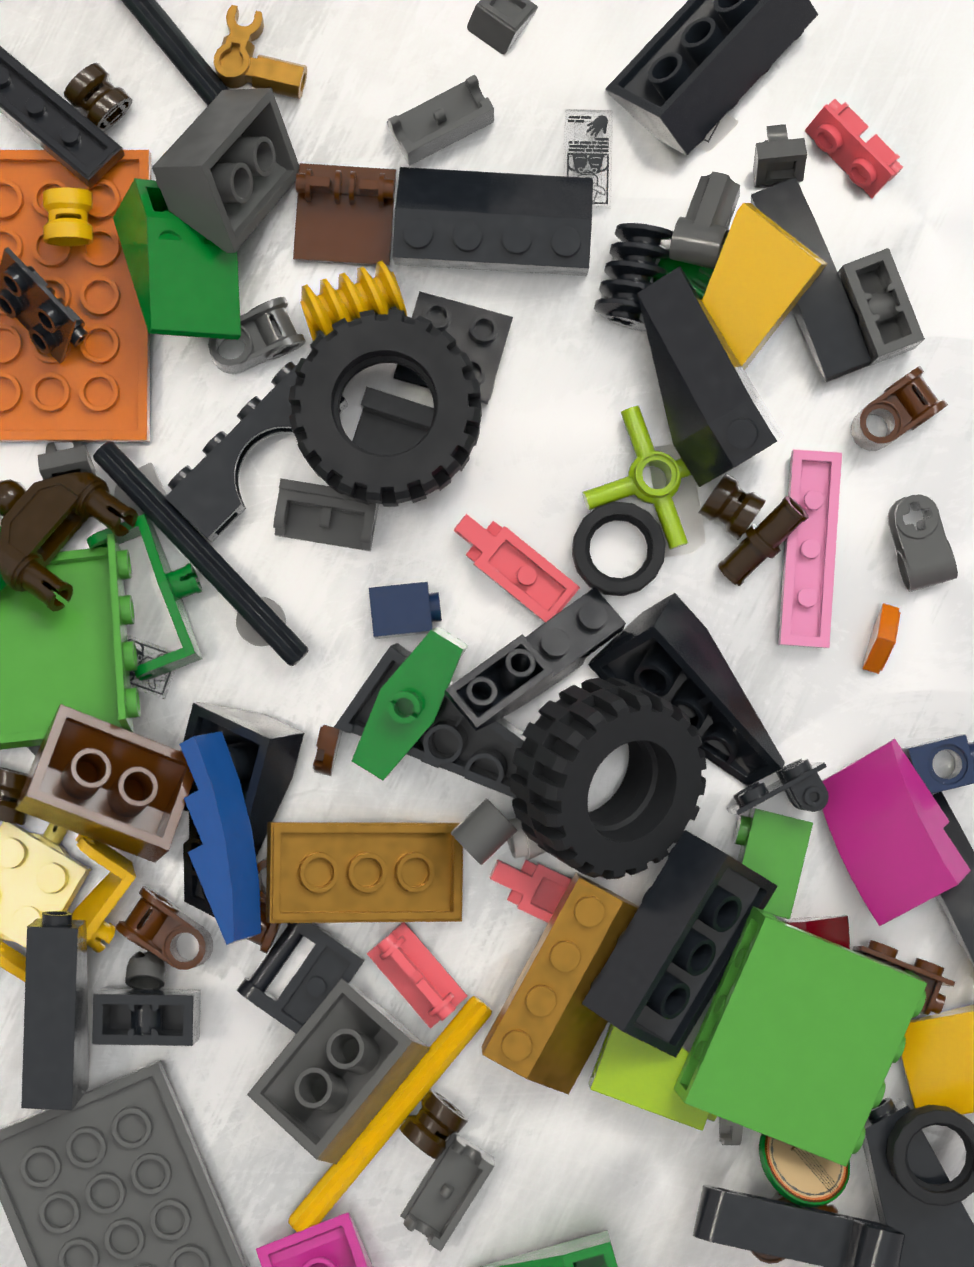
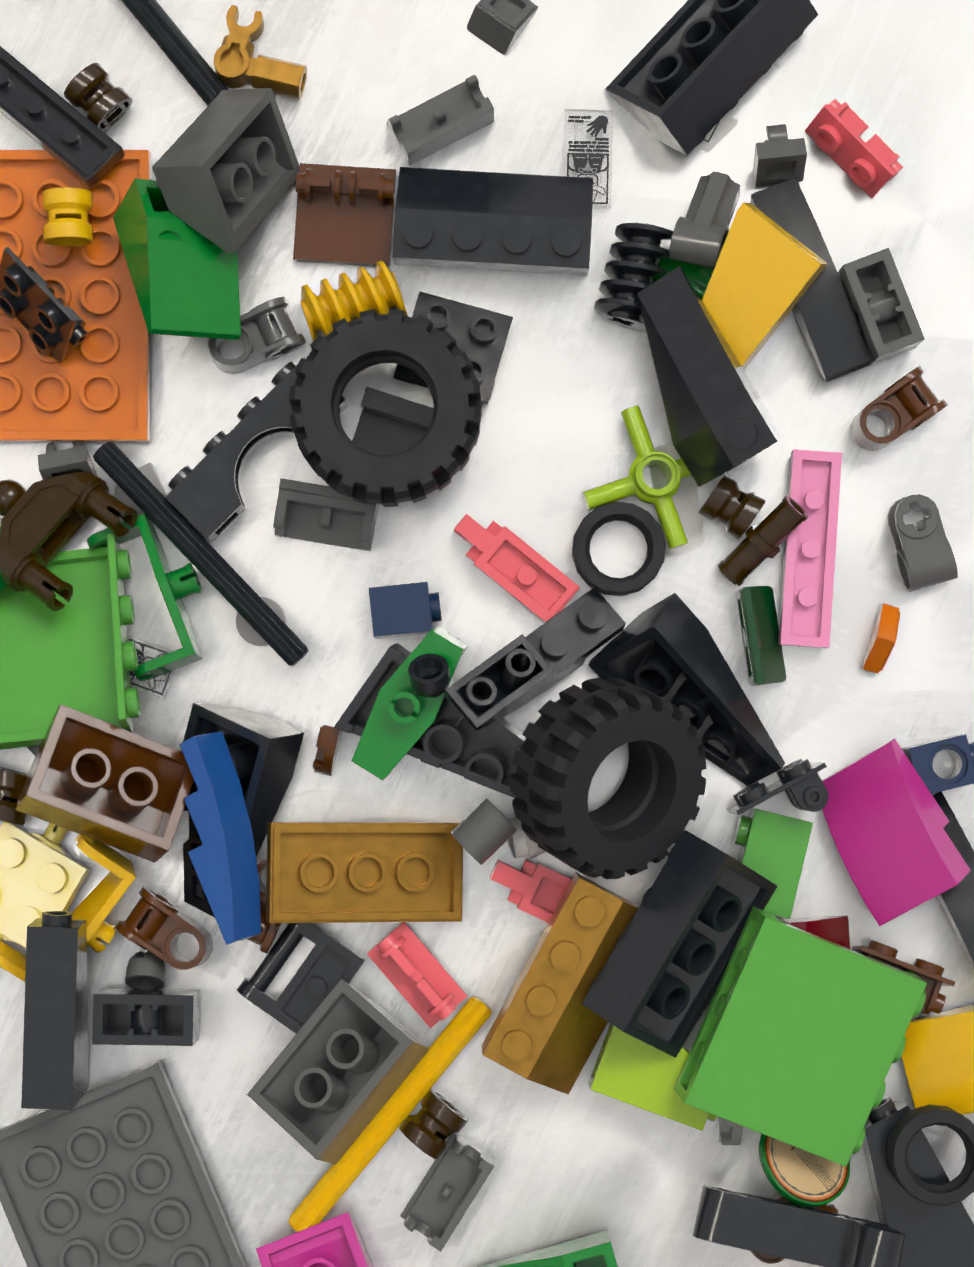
none -> black hinge [408,654,450,698]
none -> dark green slope [735,586,786,687]

